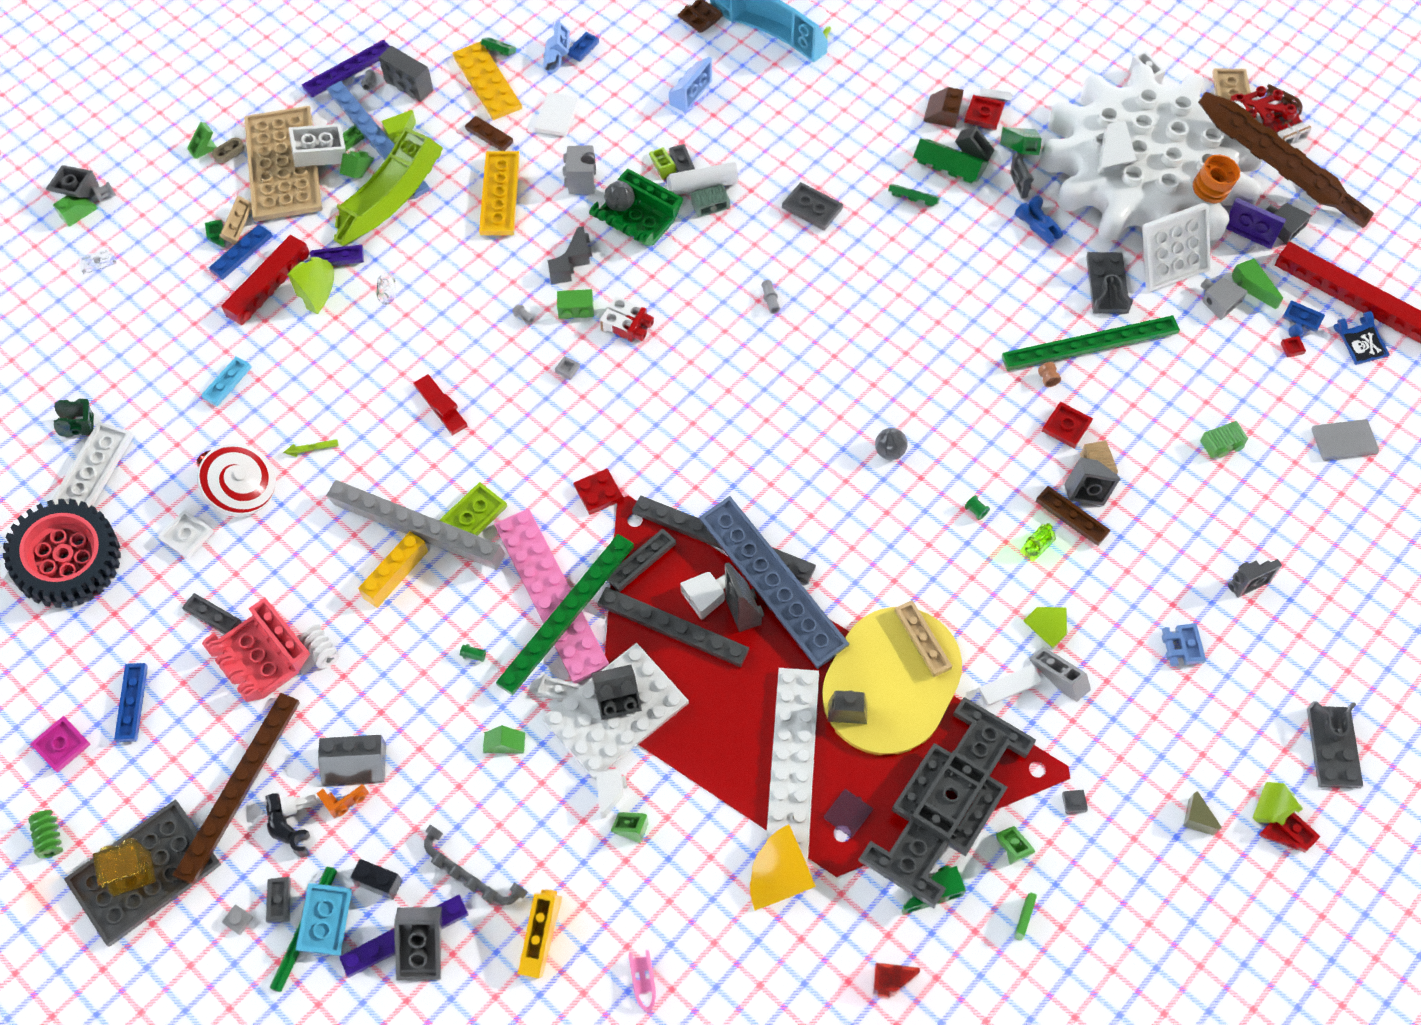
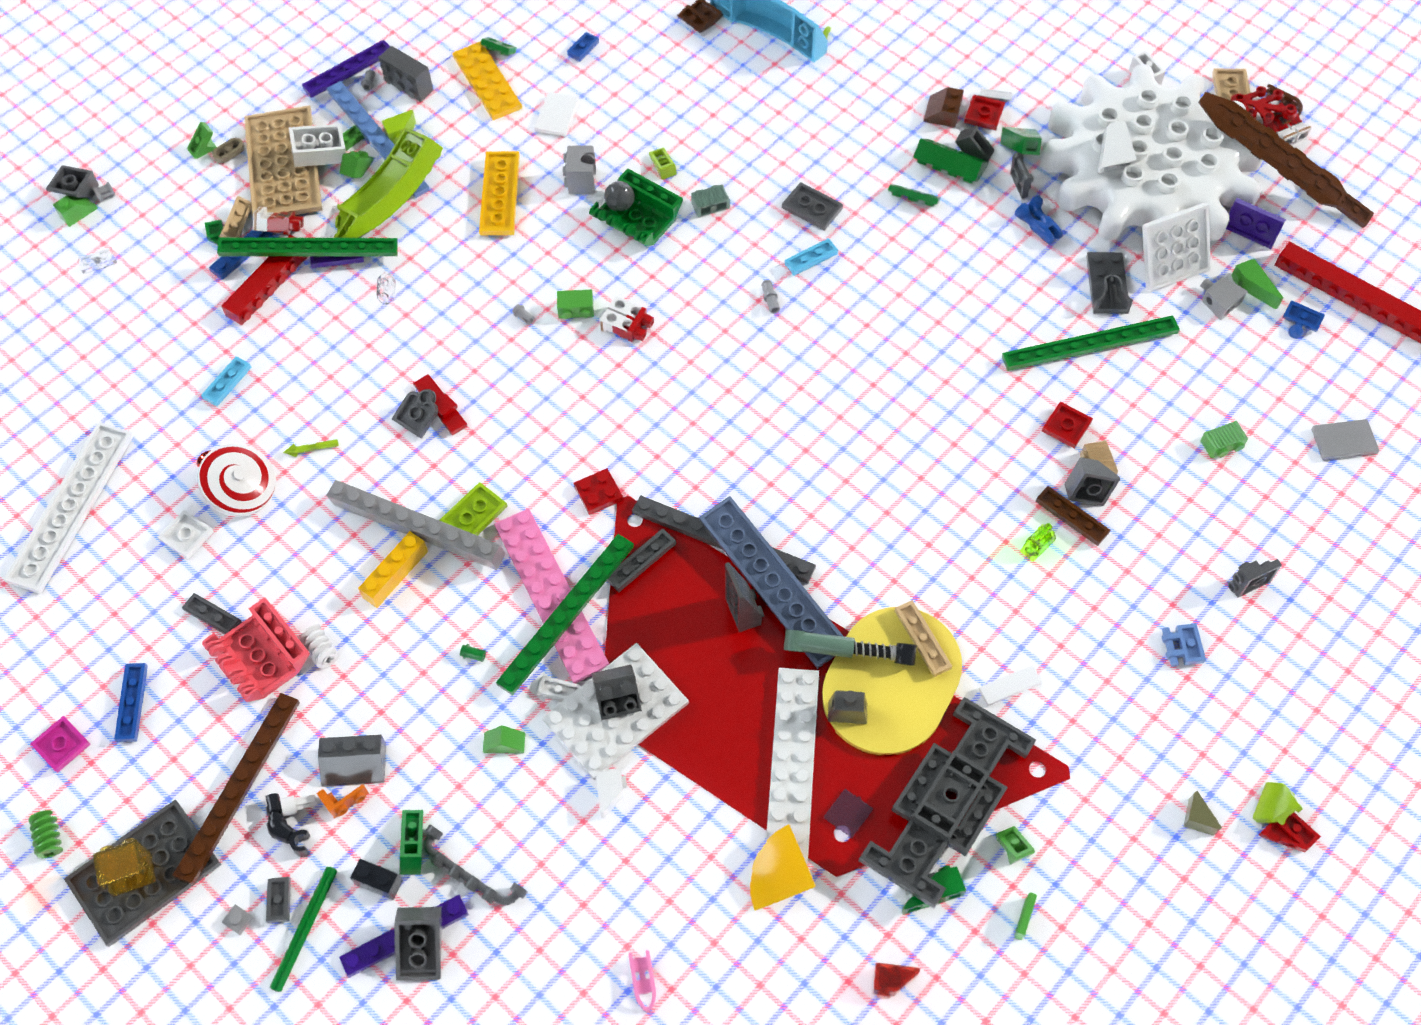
wheel [3,499,121,608] -> none
dark green piece [53,398,94,437] -> none
lime brick [288,257,335,314] -> none
medium azure plate [295,883,352,956] -> none
reddish brown plate [465,115,514,151] -> none
yellow slope [517,889,563,979] -> none
light blue plate [543,21,570,73] -> none
dark grey arch [547,226,593,284] -> none
light grey plate [555,356,580,380] -> none
dark grey plate [597,587,749,667] -> none
bright green slope [611,812,649,843] -> none
white brick [666,161,739,195] -> none
light blue slope [668,57,712,113] -> none
dark grey plate [669,144,695,173] -> none
white torso [680,572,725,620] -> none
dark grey piece [875,428,908,461] -> none
green bush [965,495,990,520] -> none
lime slope [1023,607,1068,649] -> none
light grey slope [1029,647,1091,702] -> none
nougat wheel [1038,362,1062,388] -> none
dark grey plate [1062,789,1088,814] -> none
orange wheel [1192,154,1240,203] -> none
dark grey torso [1266,203,1312,245] -> none
red tile [1280,336,1306,358] -> none
dark grey plate [1307,701,1364,789] -> none
flag [1333,311,1390,365] -> none
none -> green plate [217,237,398,256]
none -> hips [253,206,304,235]
none -> dark grey plate [391,389,438,439]
none -> green slope [399,810,423,875]
none -> piece [783,629,917,666]
none -> medium azure plate [784,238,838,276]

